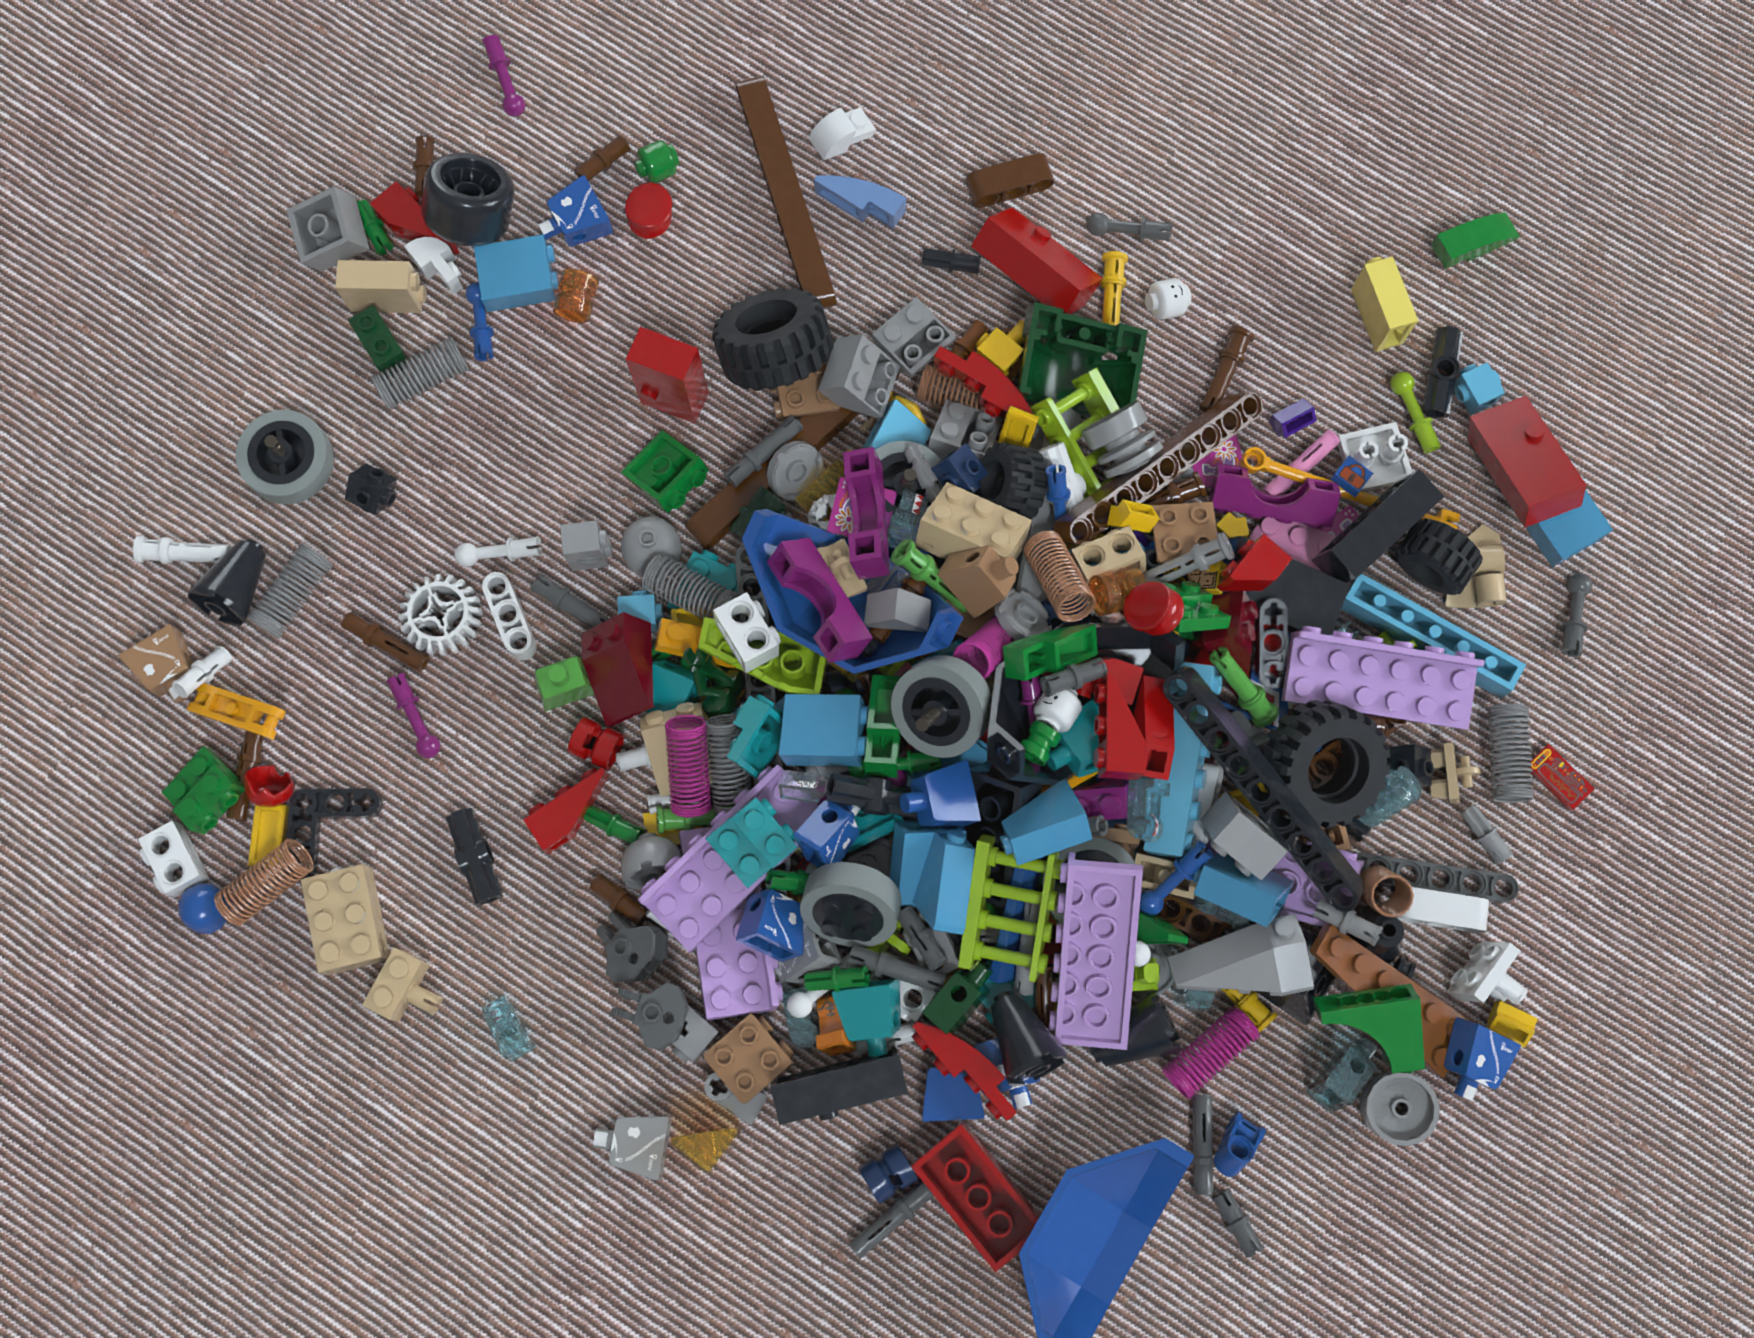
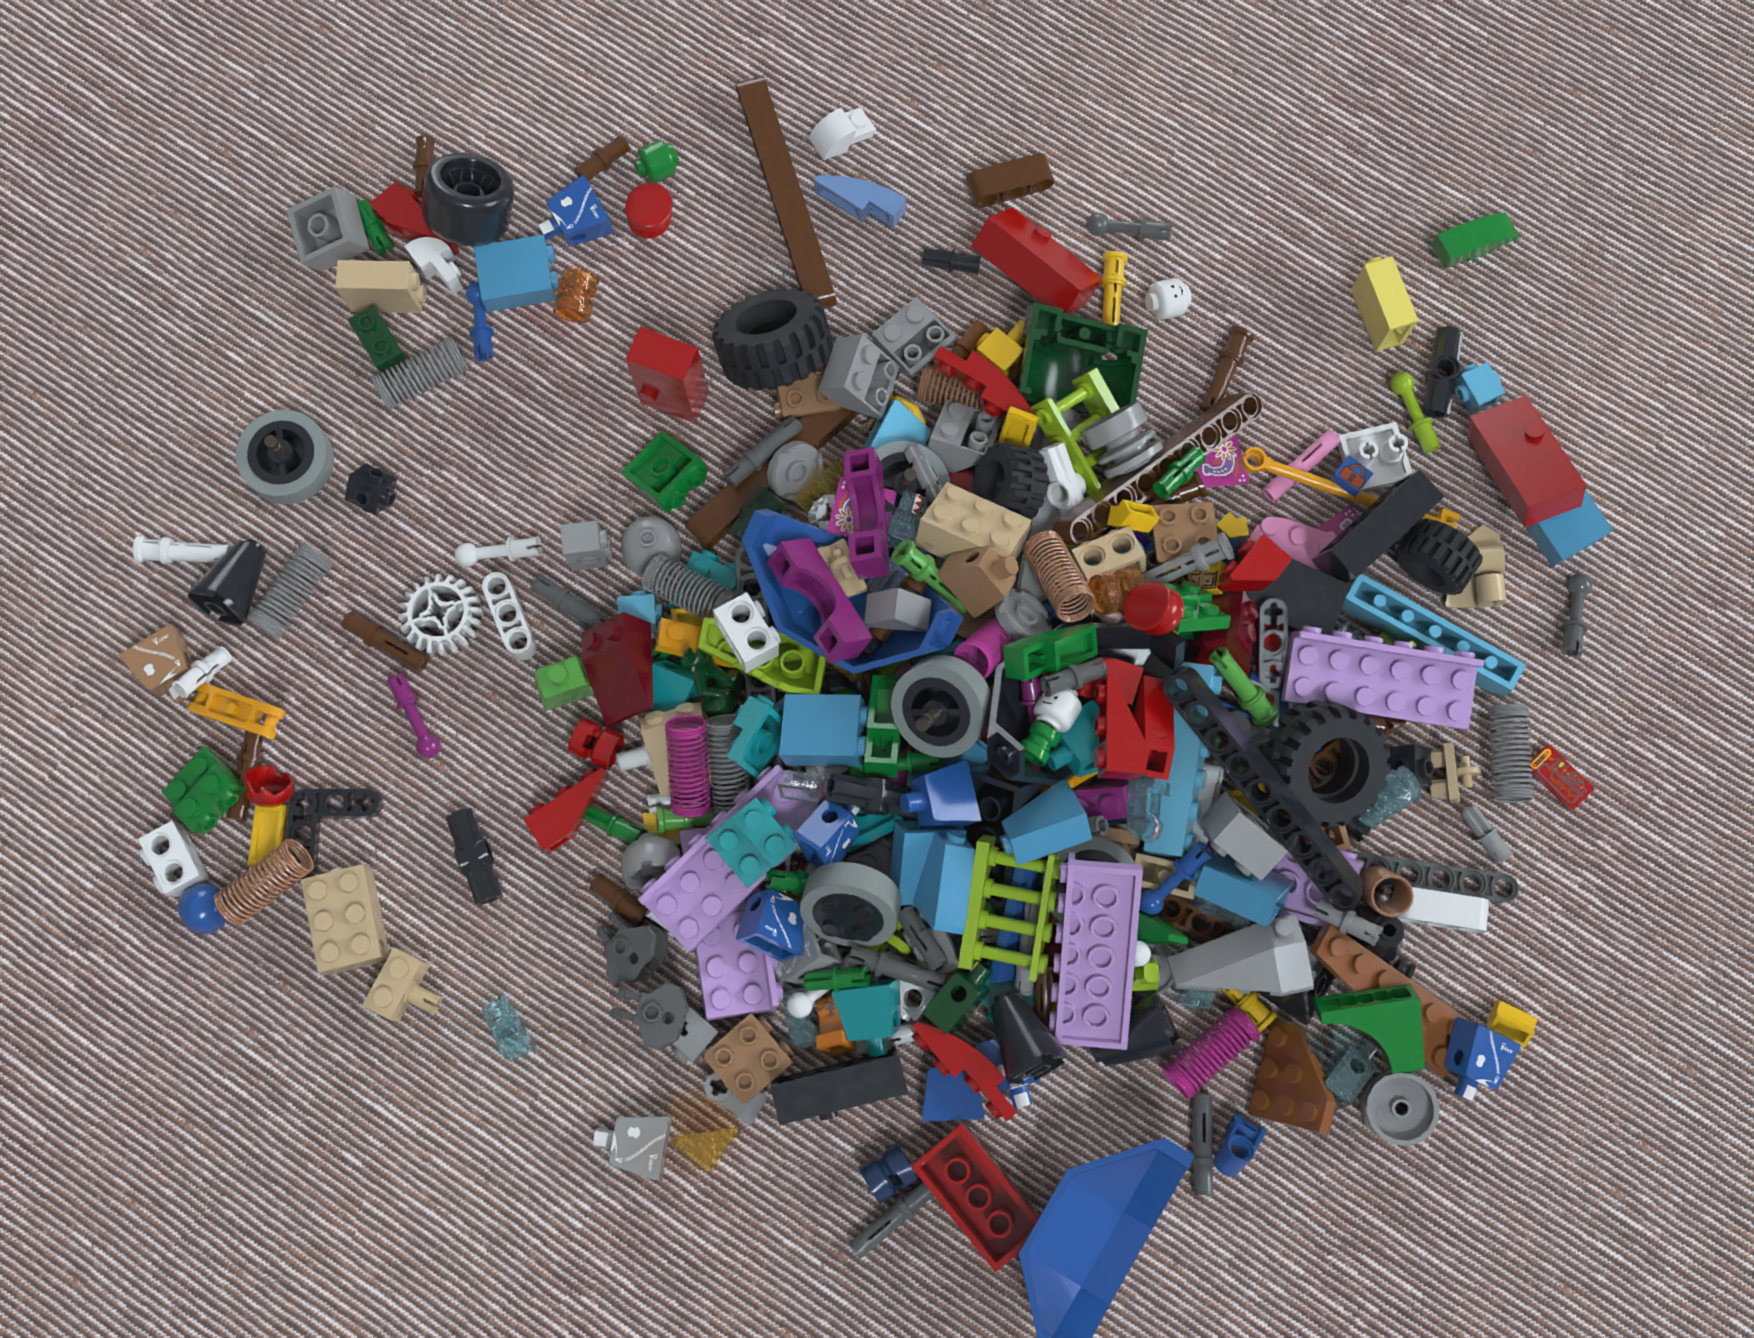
magenta pin [482,34,526,117] -> none
dark blue brick [931,443,988,493] -> none
blue pin [1046,464,1073,544] -> none
magenta arch [1209,463,1341,529] -> none
dark grey pin [1212,1188,1265,1258] -> none
dark purple piece [1268,398,1317,438] -> none
white plate [1447,941,1527,1004] -> none
none -> green pin [1153,447,1207,499]
none -> dark orange plate [1247,1021,1336,1135]

